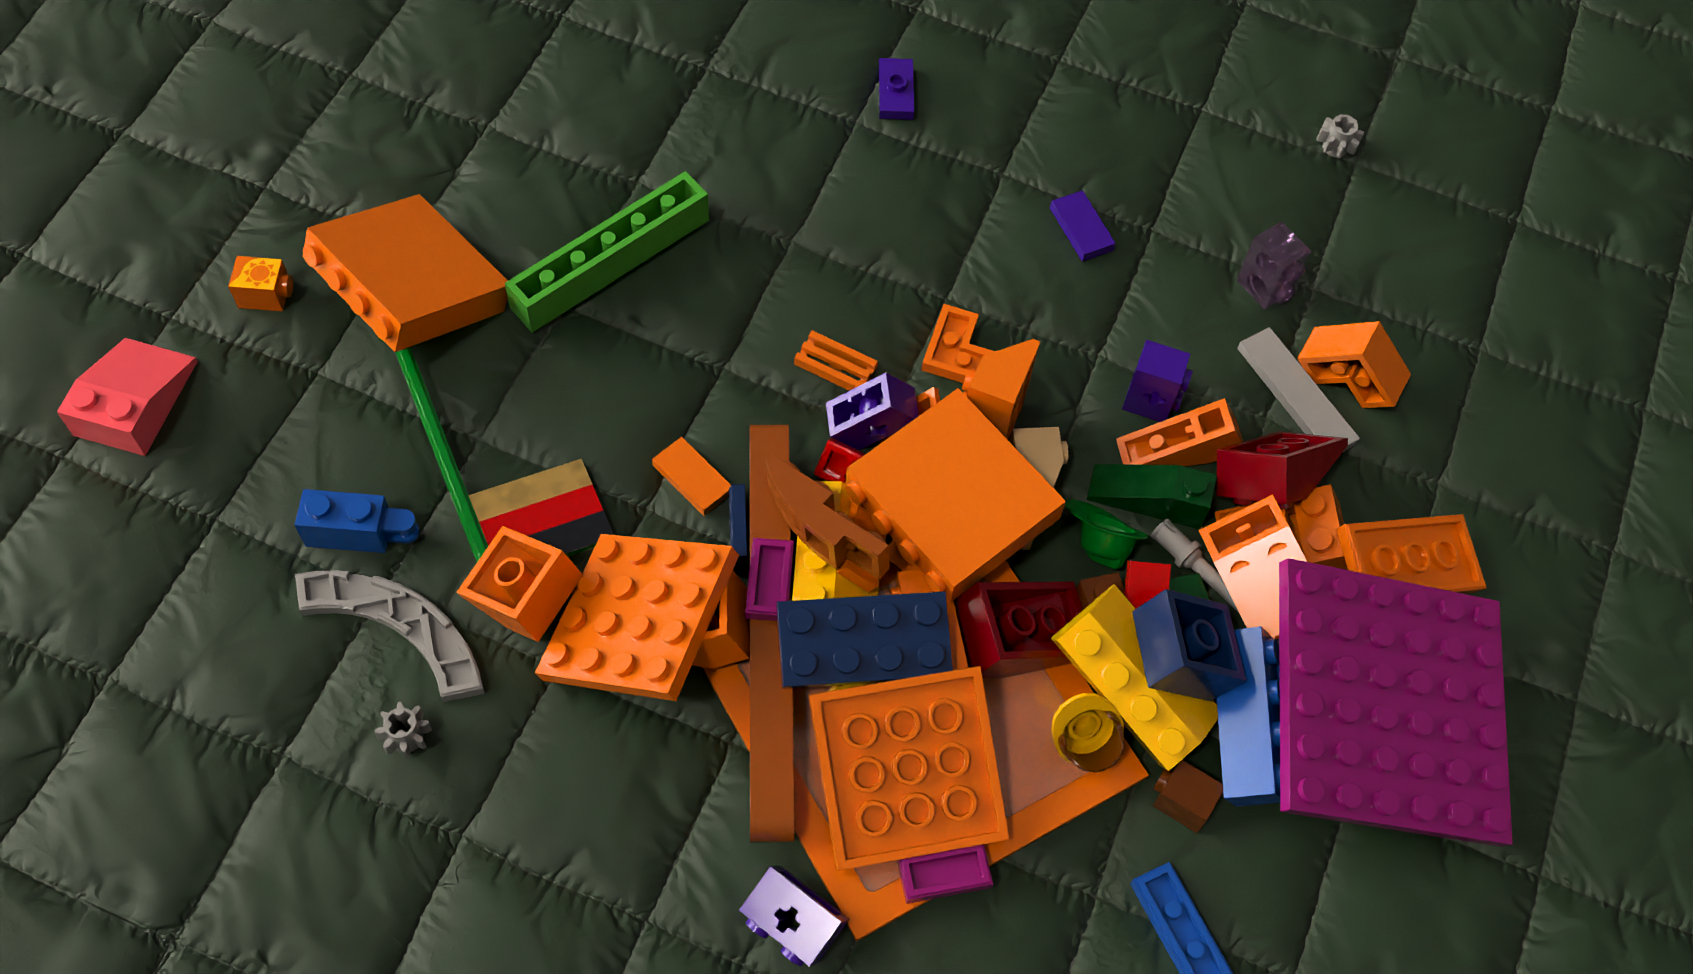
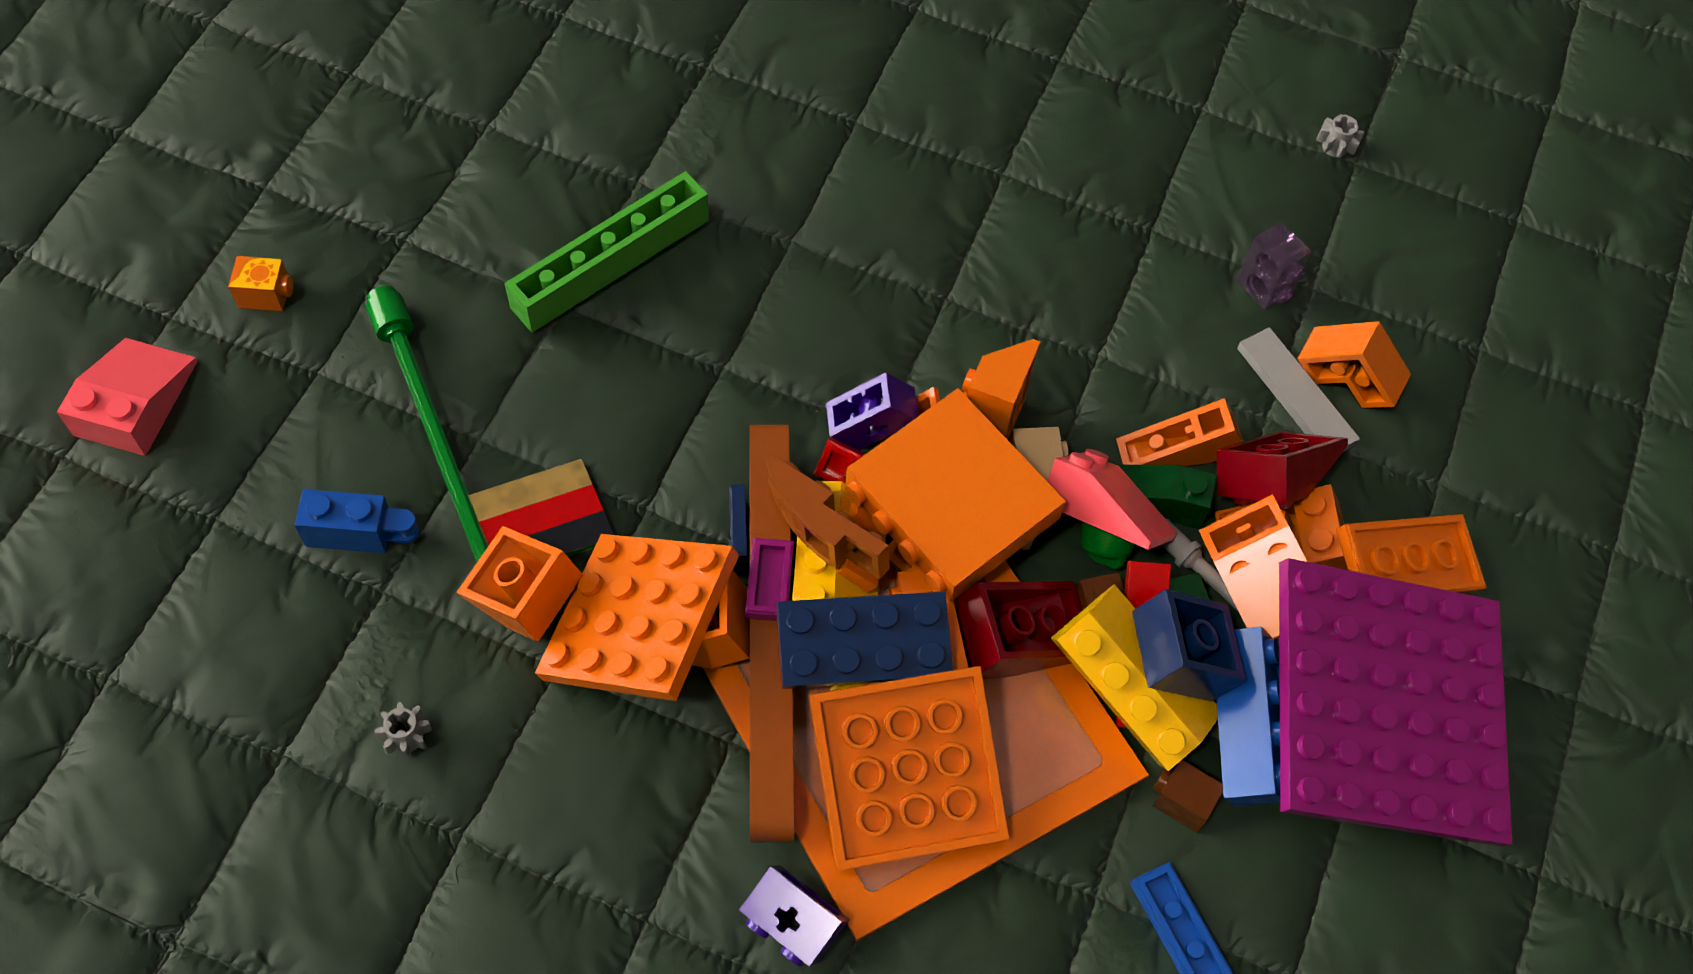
light grey tile [295,570,485,702] -> none
orange brick [302,194,508,352] -> none
orange tile [652,436,731,516] -> none
orange tile [794,330,878,391] -> none
dark purple plate [878,58,914,120] -> none
magenta tile [897,844,993,904] -> none
orange plate [921,304,995,383] -> none
dark purple tile [1050,190,1116,262] -> none
yellow piece [1051,693,1125,773] -> none
dark purple brick [1122,339,1193,422] -> none
none -> coral slope [1047,449,1177,550]

